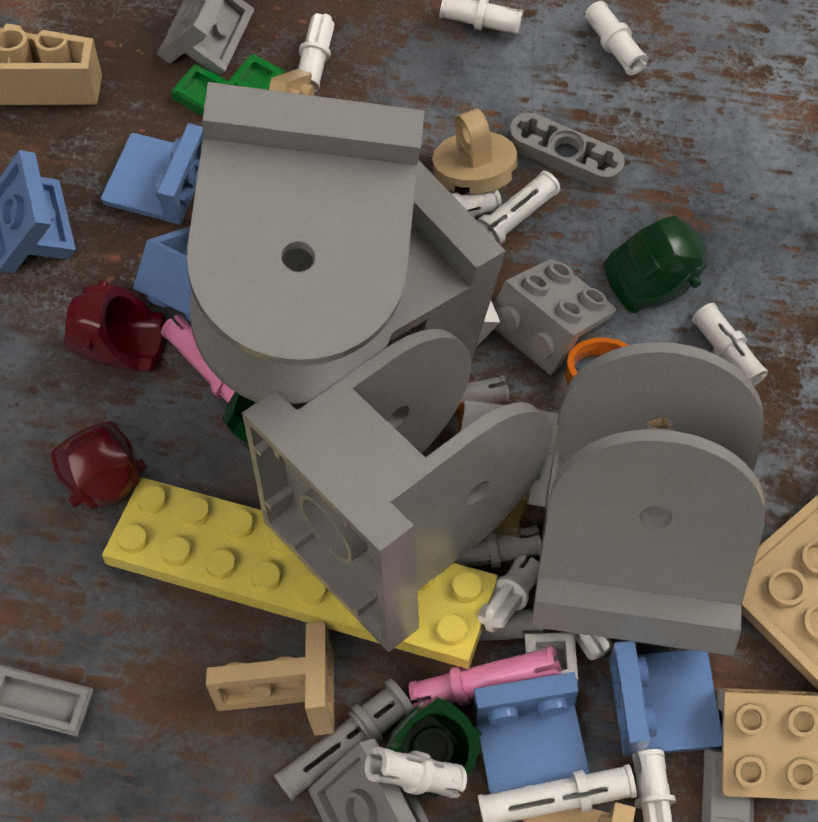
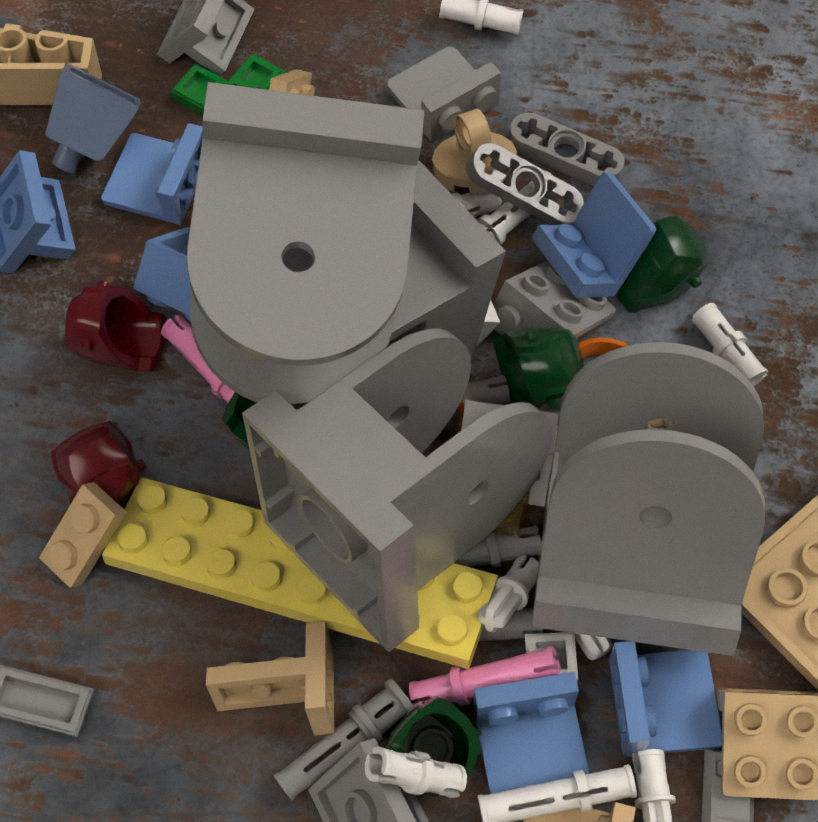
white axle [298,13,334,92] -> none
white pin [584,1,649,75] -> none
none -> tan plate [39,482,127,588]
none -> sand blue torso [45,62,140,173]
none -> light grey bracket [388,46,501,142]
none -> light grey beam [466,143,584,225]
none -> dark green helmet [492,328,584,409]
none -> medium blue bracket [531,172,656,298]

